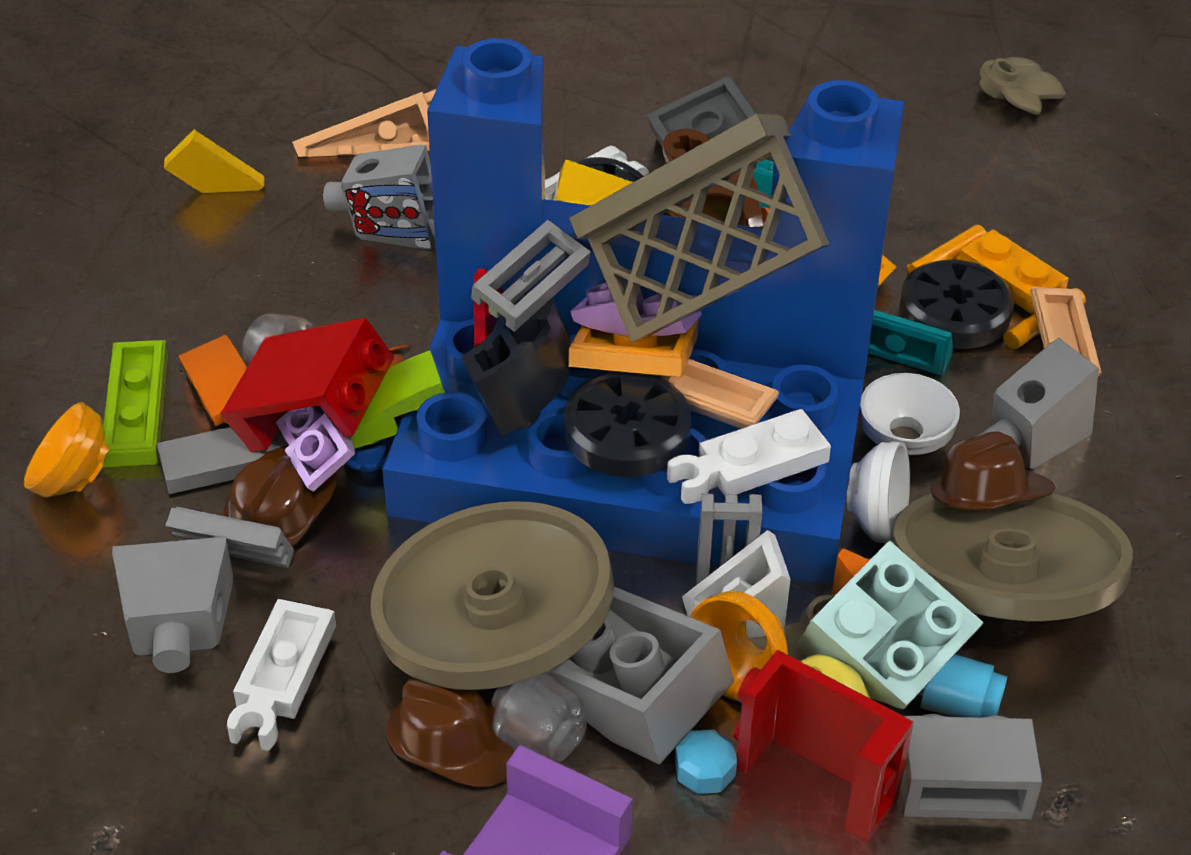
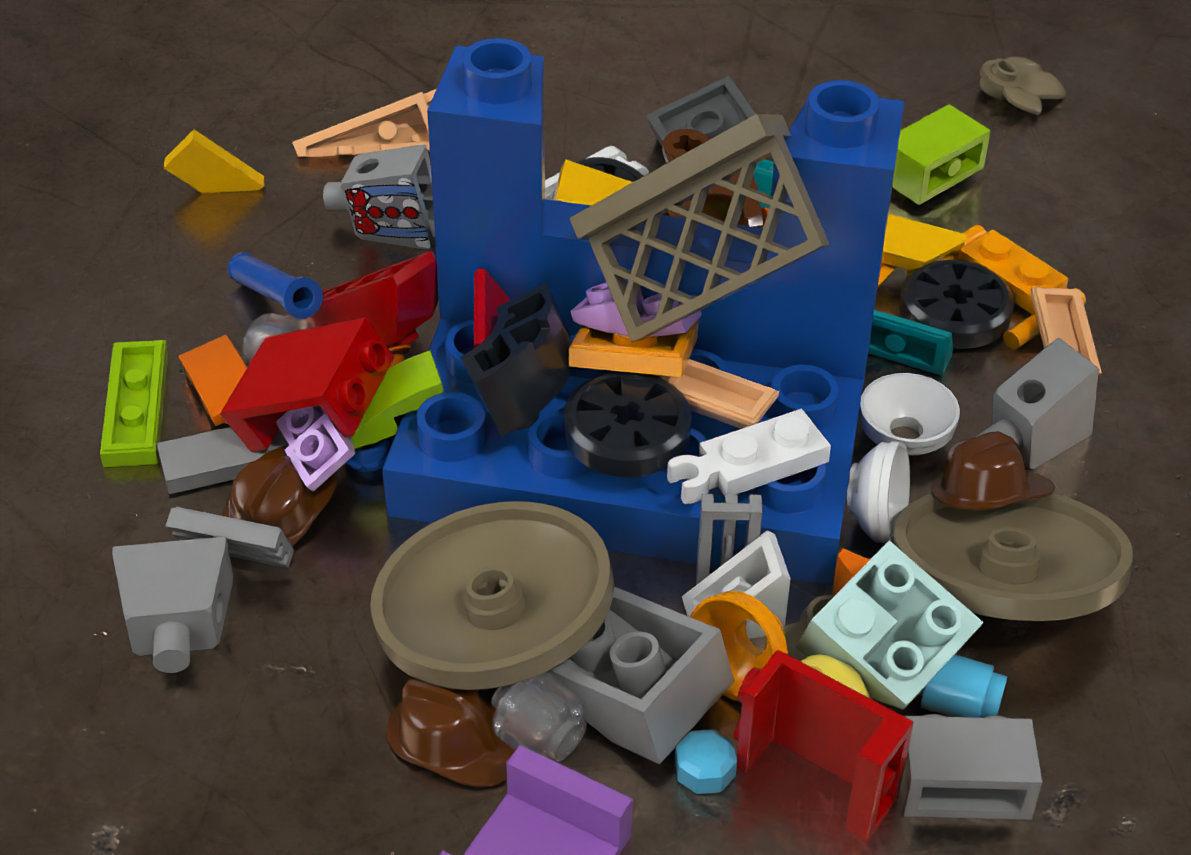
light orange piece [24,402,109,498] -> none
white plate [227,599,336,751] -> none
light grey tile [471,220,591,332] -> none
none -> blue pin [227,252,323,319]
none -> red wedge [283,251,439,348]
none -> yellow tile [881,213,967,271]
none -> lime brick [892,104,991,205]

